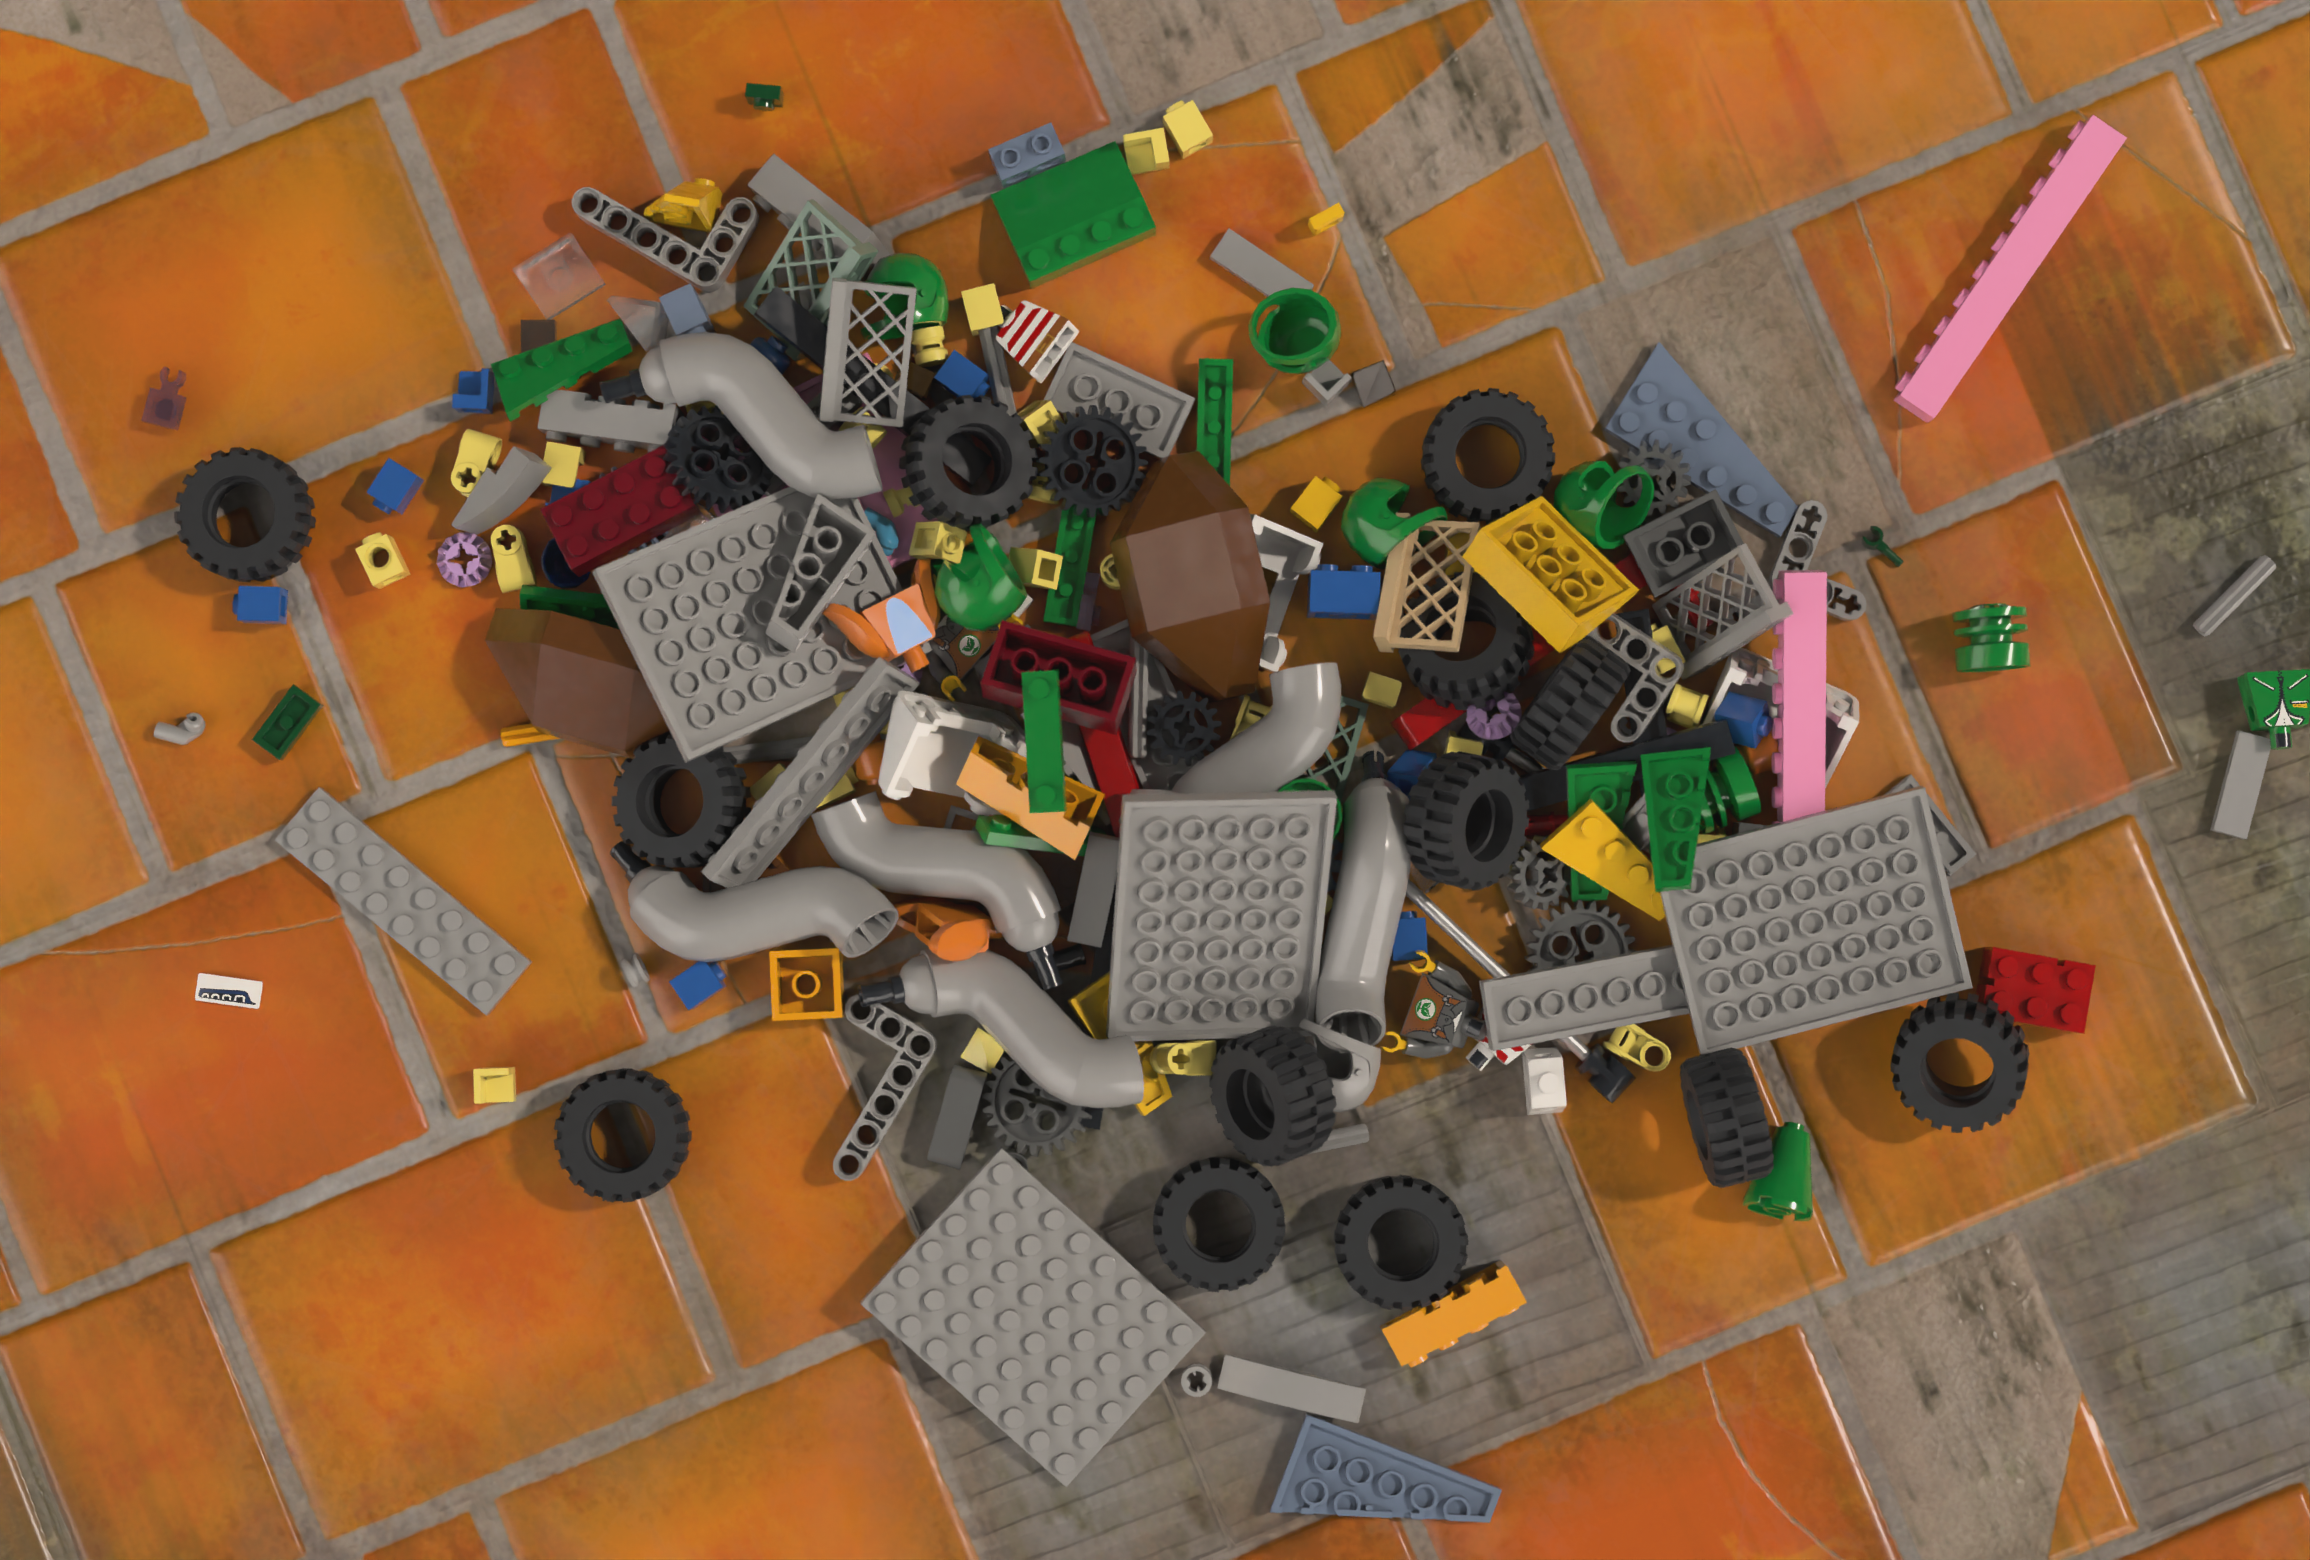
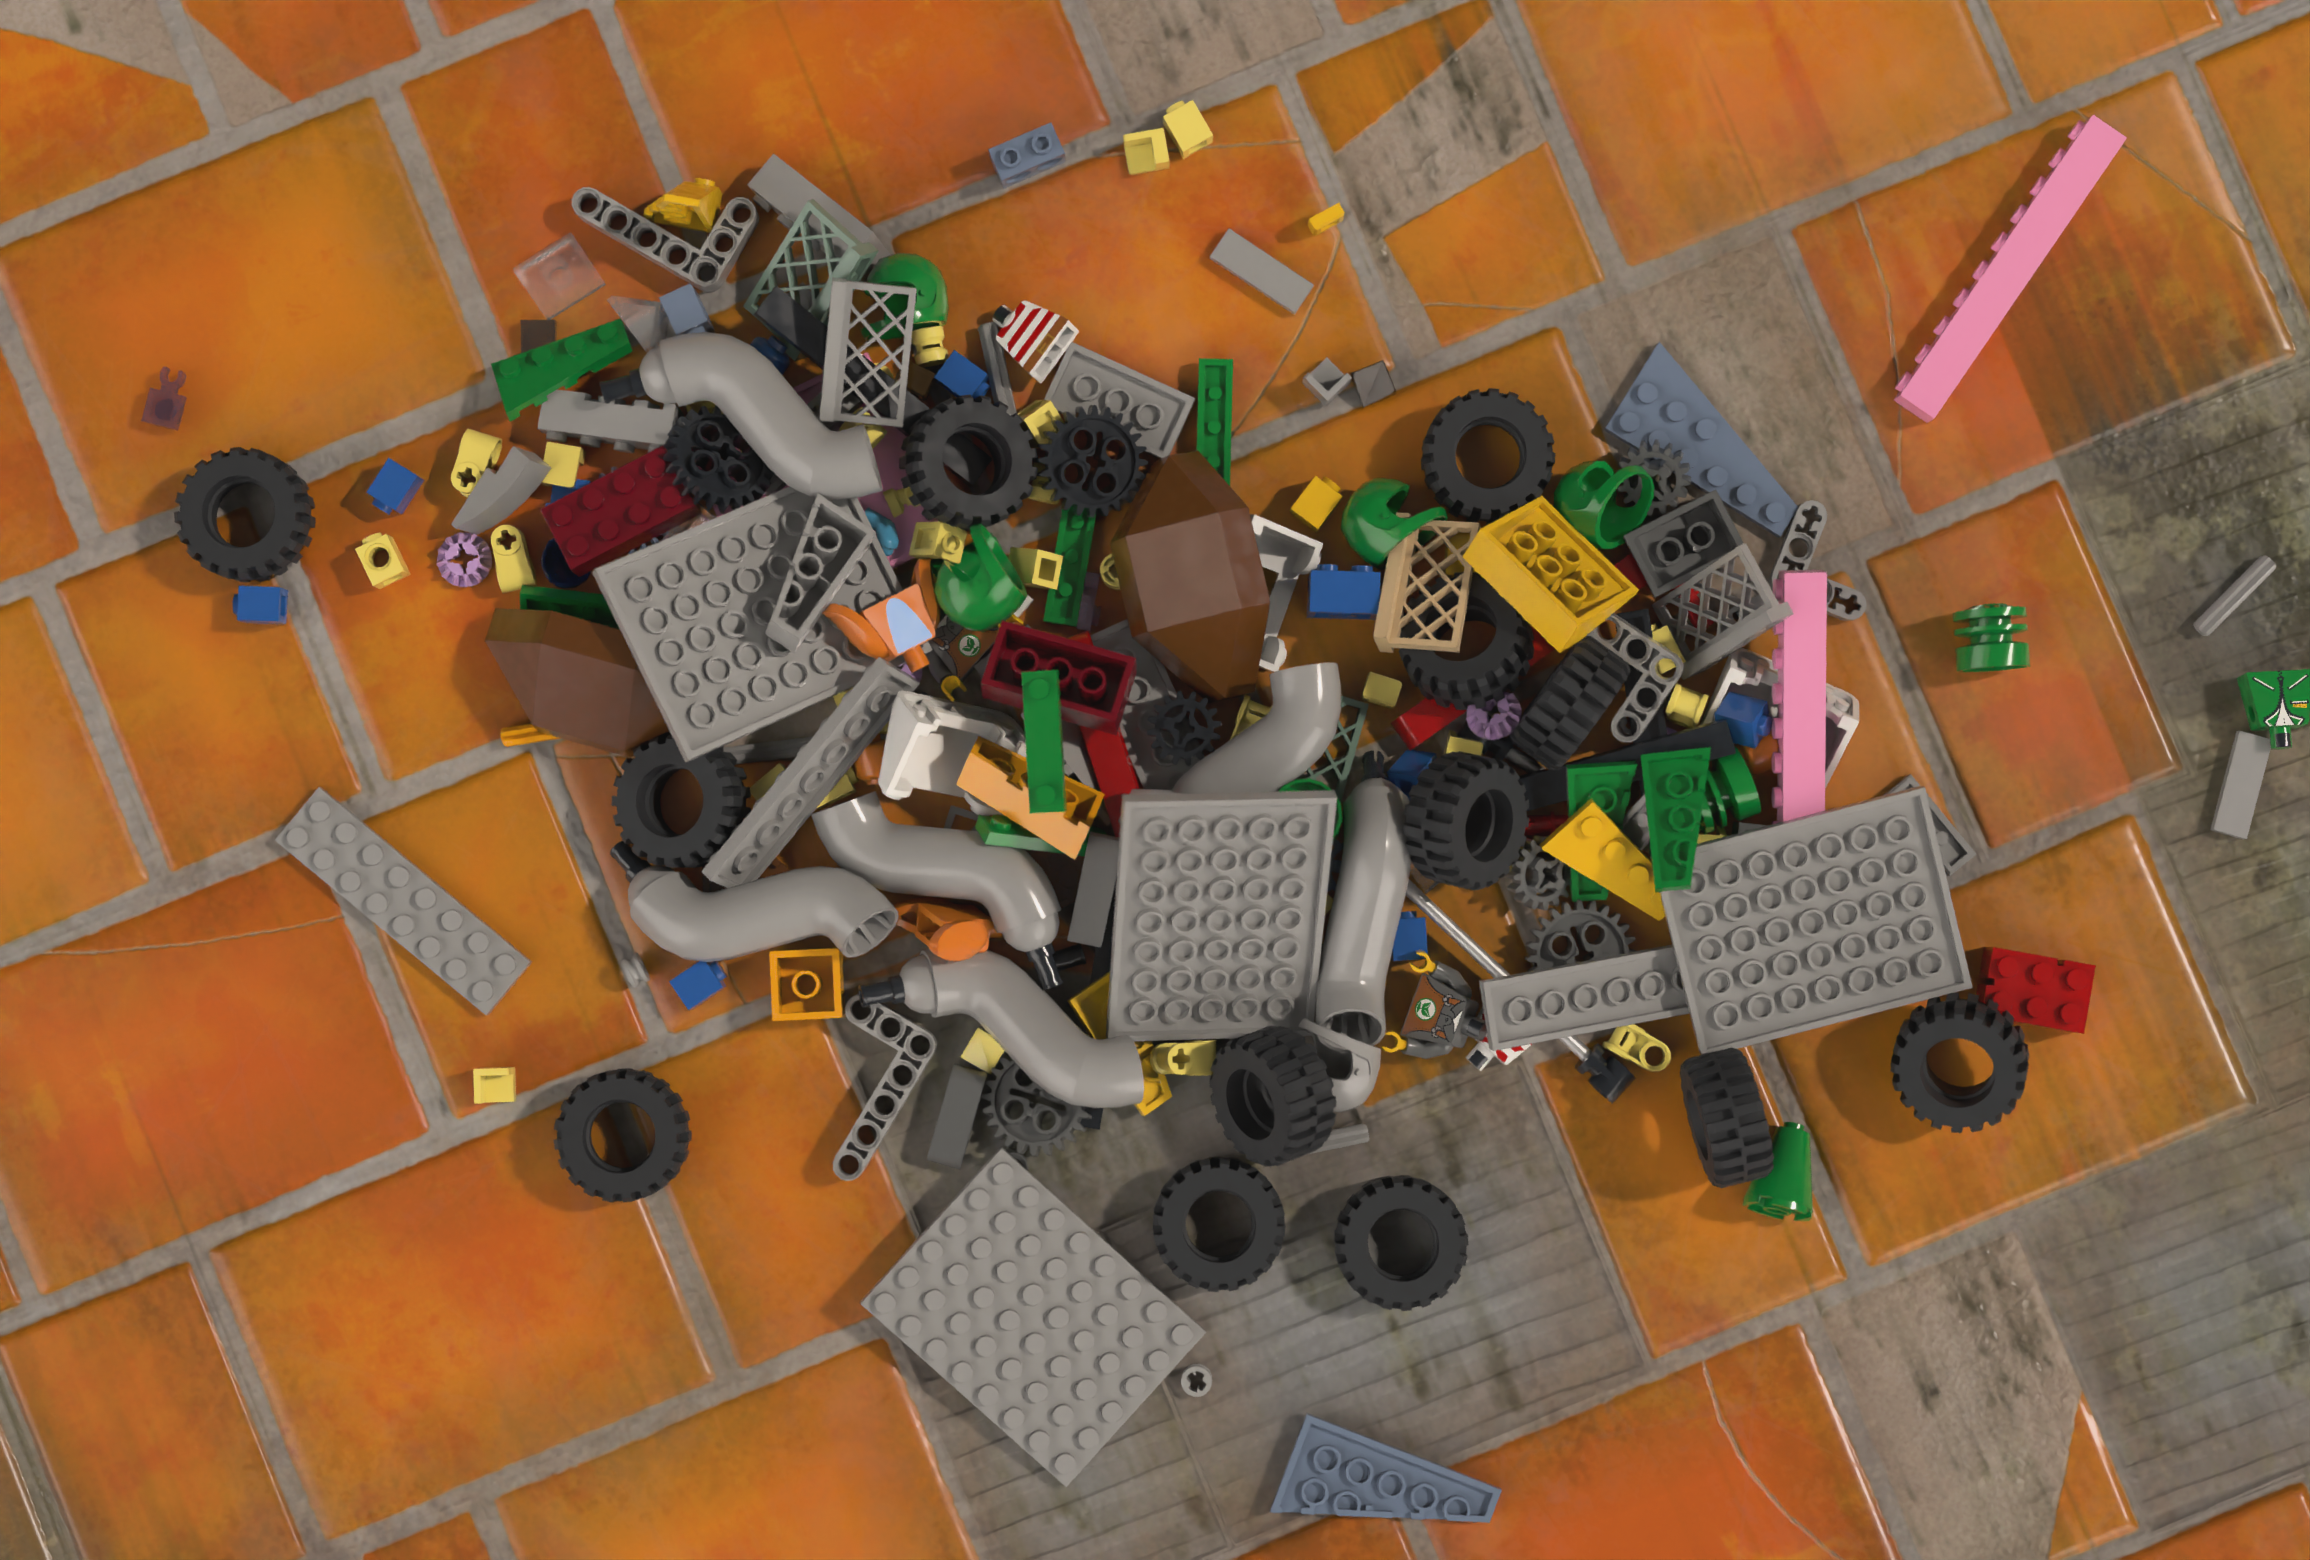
light grey arm [154,712,206,745] -> none
white sticker [195,973,263,1009] -> none
dark green plate [252,684,324,761] -> none
blue panel [452,368,494,414] -> none
dark green plate [745,83,784,111] -> none
light yellow panel [961,283,1004,336] -> none
green slope [990,141,1156,289] -> none
light grey axle [1128,632,1149,758] -> none
light grey slope [1217,1354,1366,1423] -> none
green piece [1248,287,1341,374] -> none
light orange wedge [1380,1260,1527,1368] -> none
white torso [1522,1047,1567,1115] -> none
dark green hand [1862,526,1904,567] -> none

